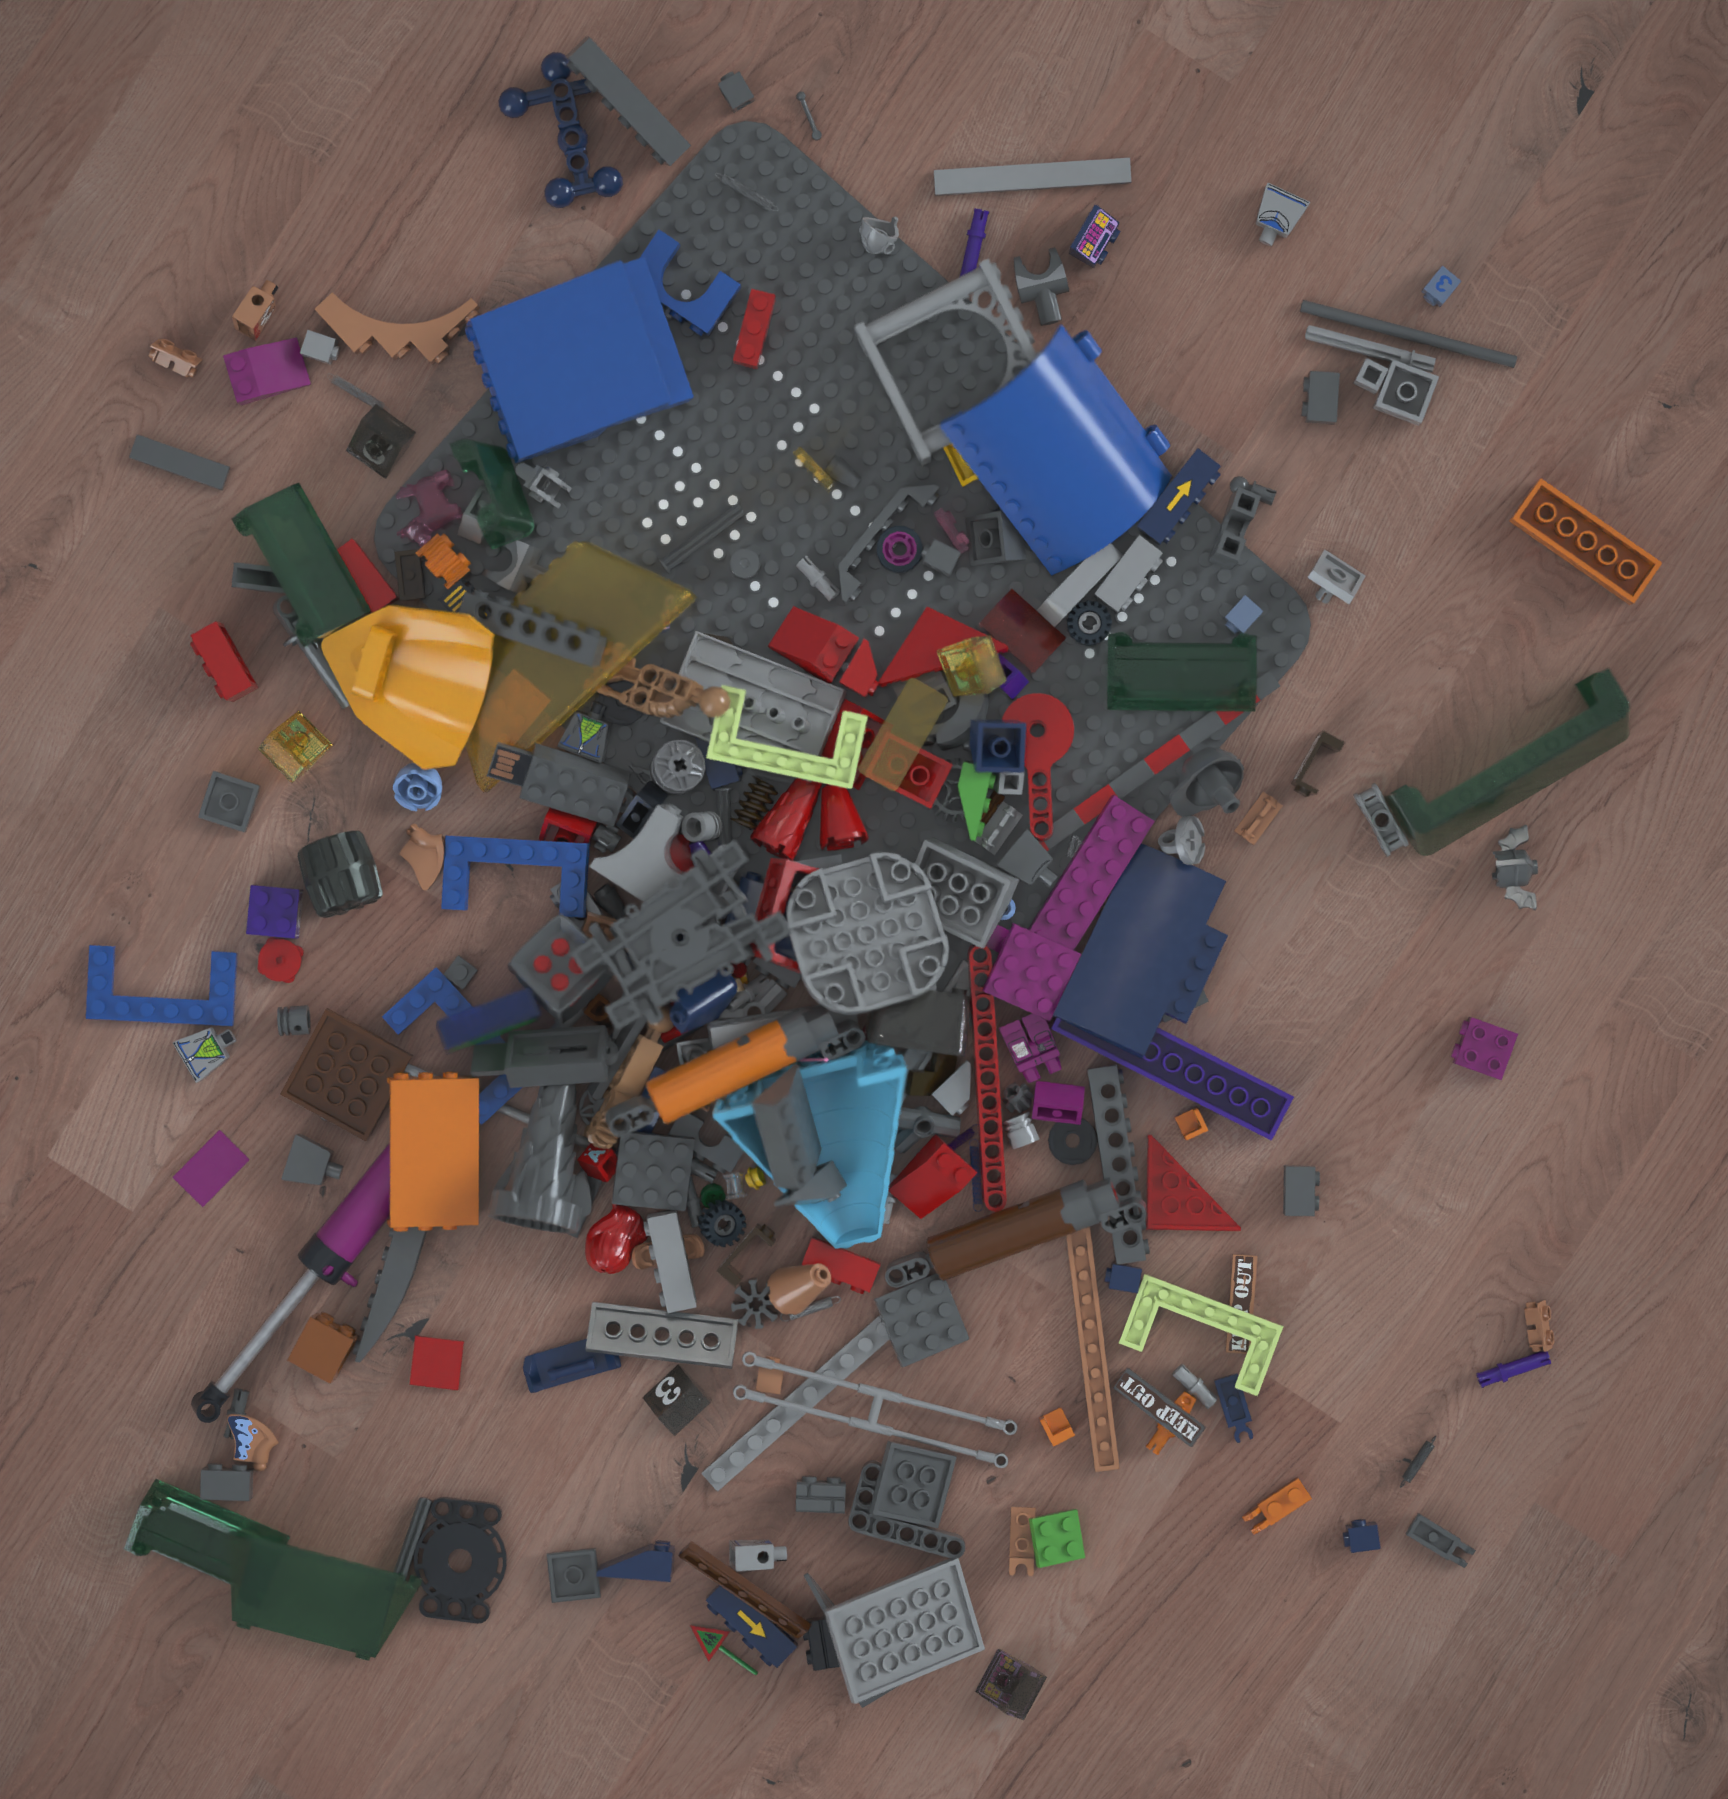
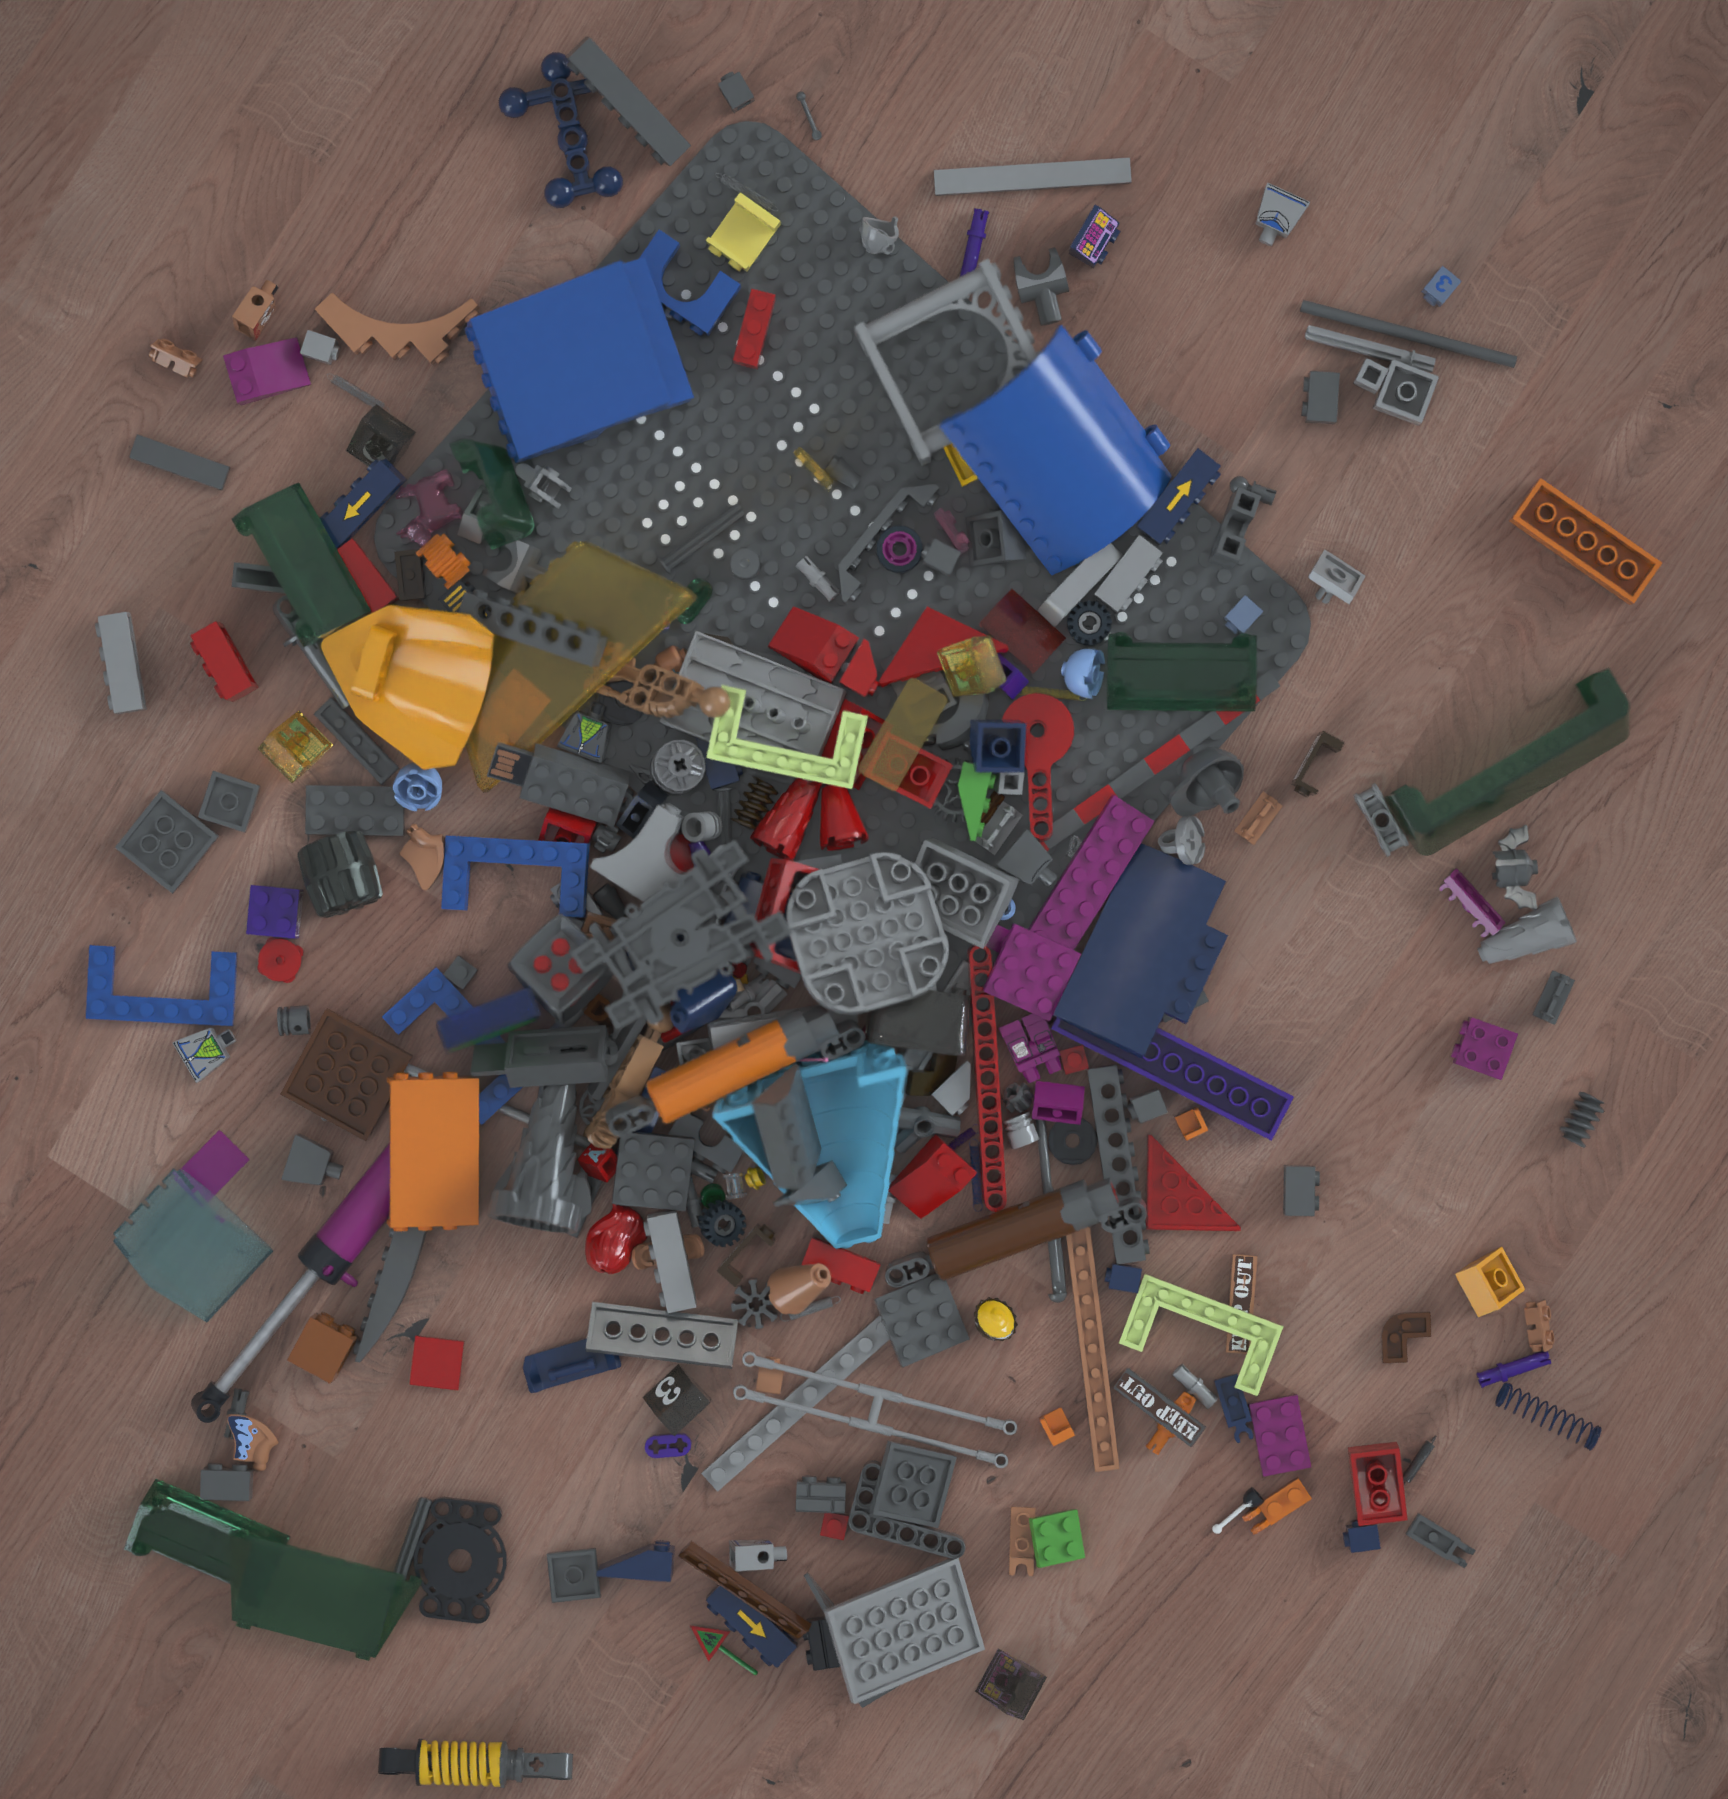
none -> light grey brick [95,612,147,714]
none -> clear light blue windscreen [113,1168,273,1322]
none -> dark grey plate [115,790,219,894]
none -> dark grey plate [305,785,405,836]
none -> dark blue brick [314,459,407,550]
none -> dark grey tile [314,697,400,785]
none -> piece [378,1738,573,1788]
none -> dark purple beam [645,1433,692,1458]
none -> nougat head [653,645,687,674]
none -> clear green plate [672,578,712,624]
none -> light yellow panel [706,192,781,272]
none -> red plate [820,1513,849,1540]
none -> yellow piece [974,1297,1018,1341]
none -> light yellow piece [1018,686,1087,701]
none -> dark grey bar [1036,1120,1067,1303]
none -> red plate [1059,1045,1089,1075]
none -> light blue cylinder [1061,649,1105,699]
none -> dark grey brick [1128,1088,1168,1123]
none -> hinge [1212,1487,1264,1534]
none -> magenta plate [1249,1394,1311,1477]
none -> red slope [1348,1442,1408,1526]
none -> reddish brown plate [1381,1312,1431,1363]
none -> magenta plate [1439,868,1506,937]
none -> light orange slope [1455,1247,1525,1317]
none -> light grey cone [1477,897,1577,964]
none -> dark blue piece [1495,1382,1602,1451]
none -> dark grey hinge [1532,970,1575,1025]
none -> dark grey piece [1559,1092,1606,1148]

